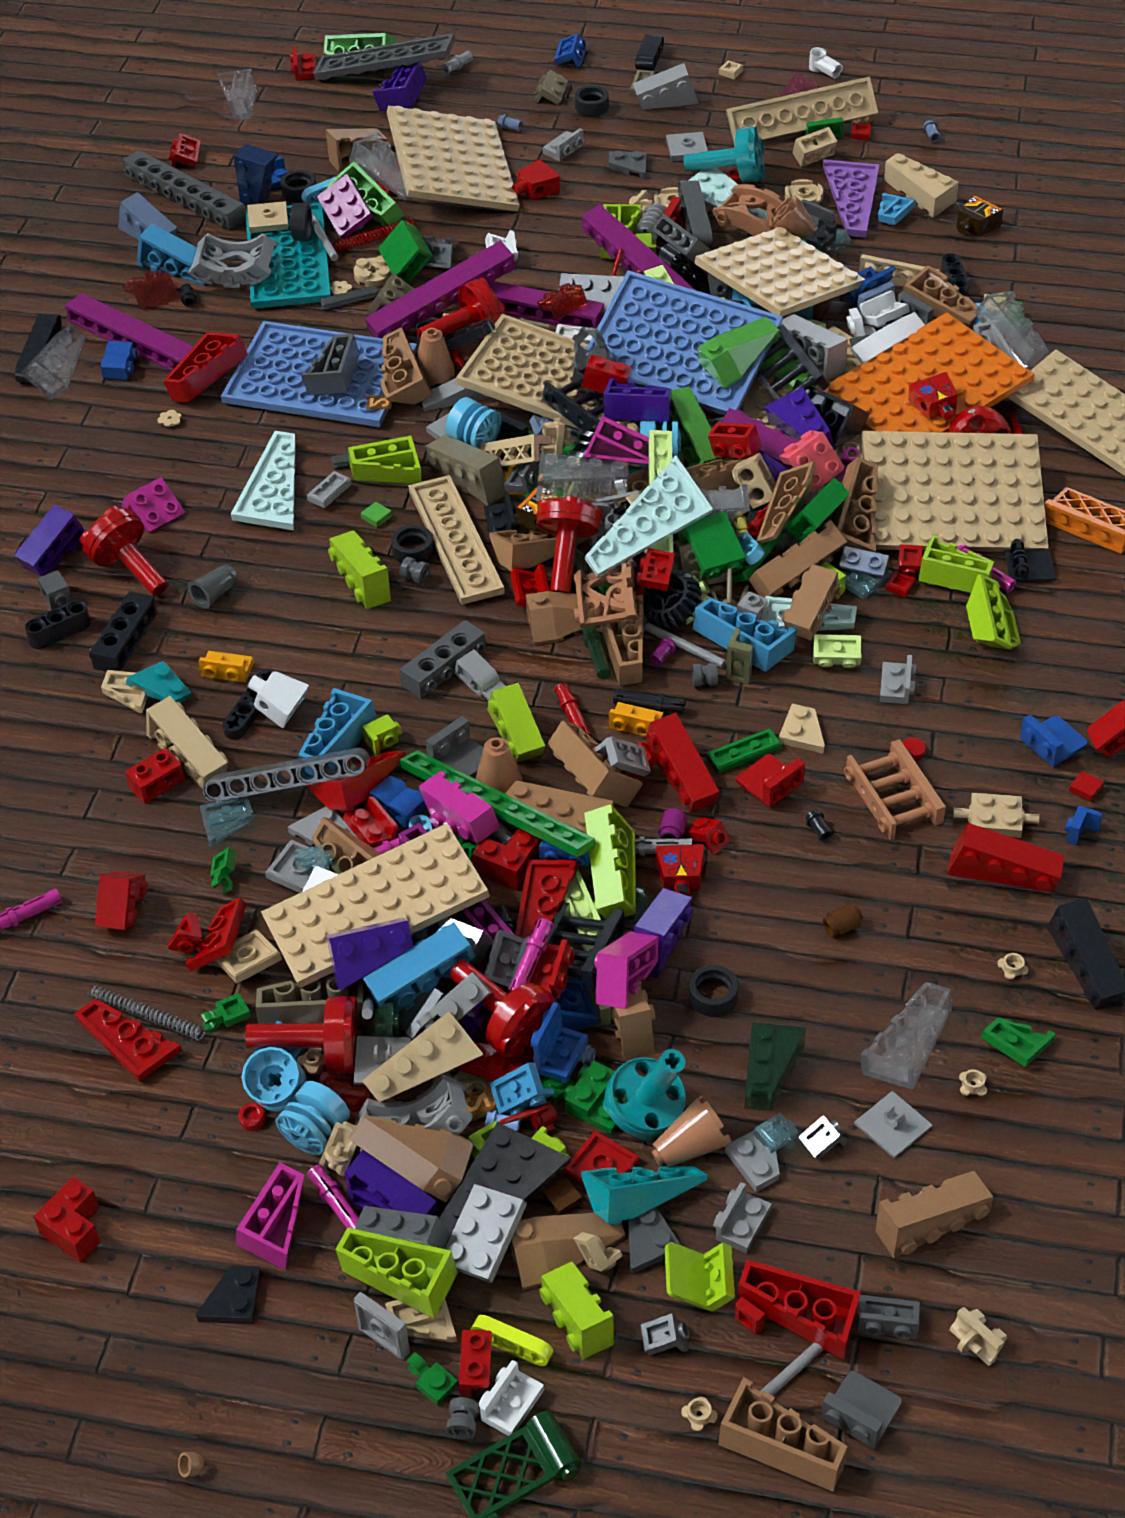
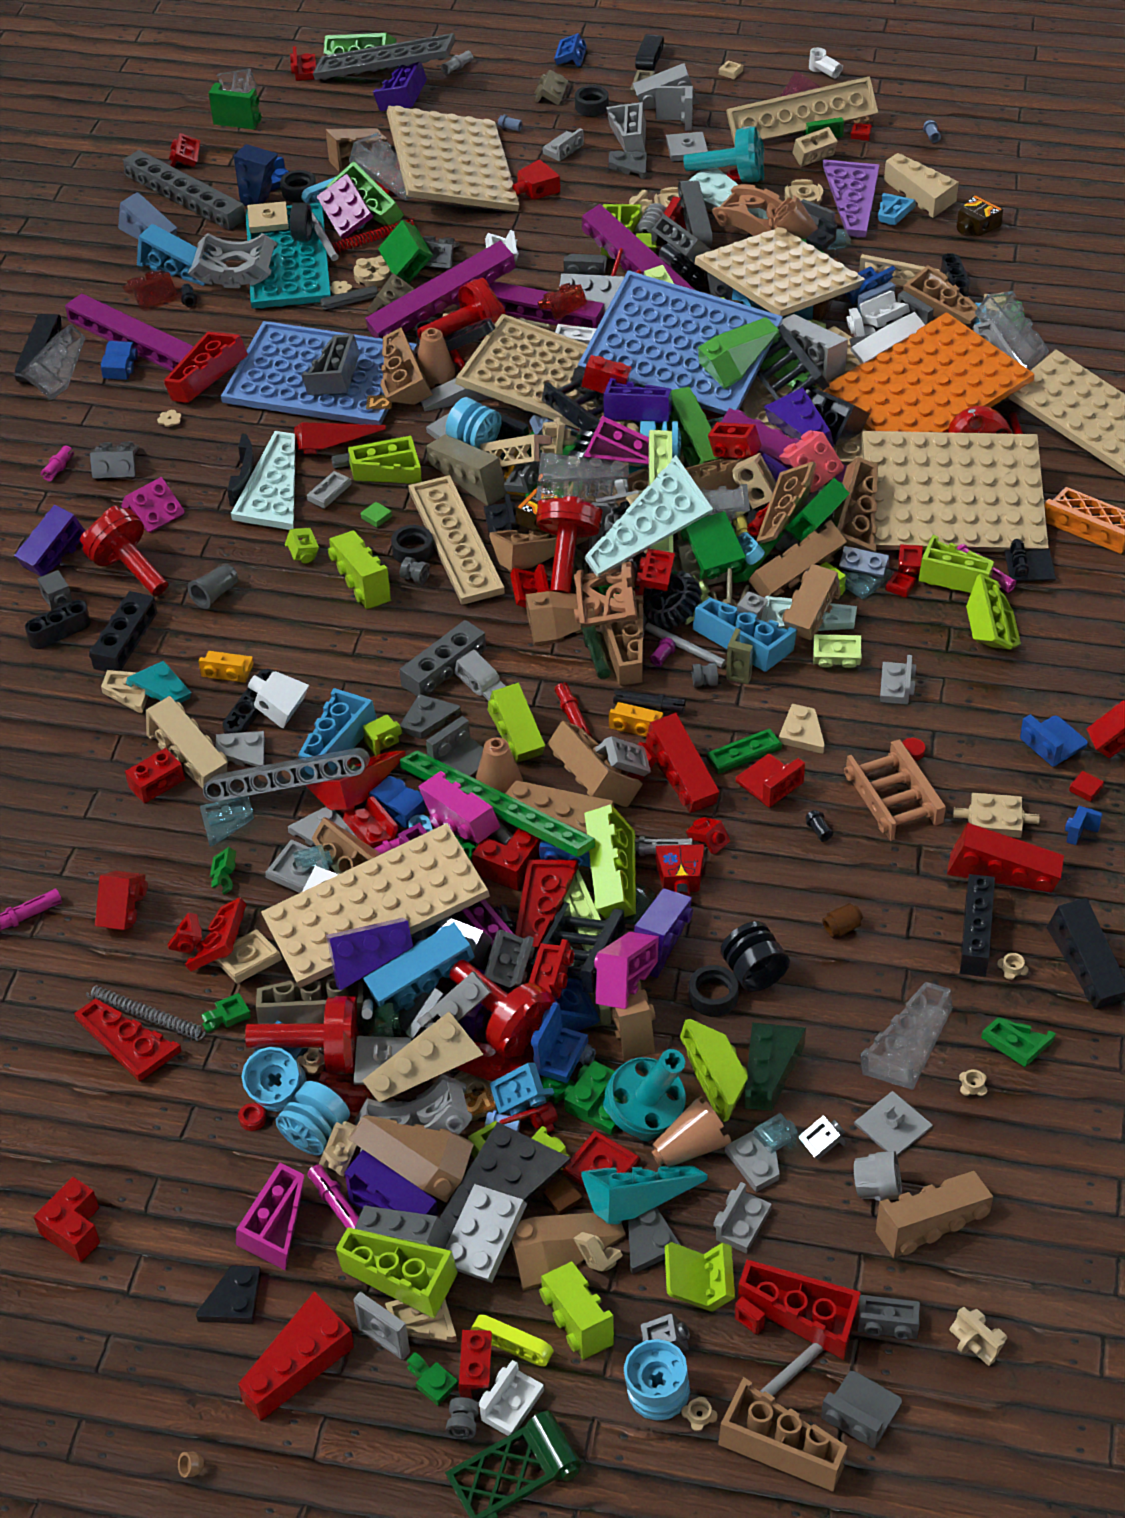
dark pink pin [508,918,554,992] -> none
dark grey helmet [572,326,610,371] -> none
magenta brick [659,808,688,839] -> none
magenta cone [840,447,862,466] -> none
red torso [909,372,957,420] -> none
none -> dark pink pin [41,446,74,481]
none -> dark grey bracket [90,441,139,478]
none -> green panel [208,83,262,130]
none -> light grey wing [216,731,265,767]
none -> black slope [227,433,255,506]
none -> red wedge [238,1291,354,1421]
none -> lime brick [285,528,319,563]
none -> red wedge [294,422,386,454]
none -> dark grey wing [400,694,461,739]
none -> dark grey bracket [564,254,607,276]
none -> light grey wedge [606,102,646,152]
none -> medium azure wheel [624,1339,690,1421]
none -> light grey bracket [656,86,693,131]
none -> lime wedge [680,1019,748,1122]
none -> black wheel [720,921,790,992]
none -> light grey piece [854,1151,902,1201]
none -> black brick [959,874,995,977]

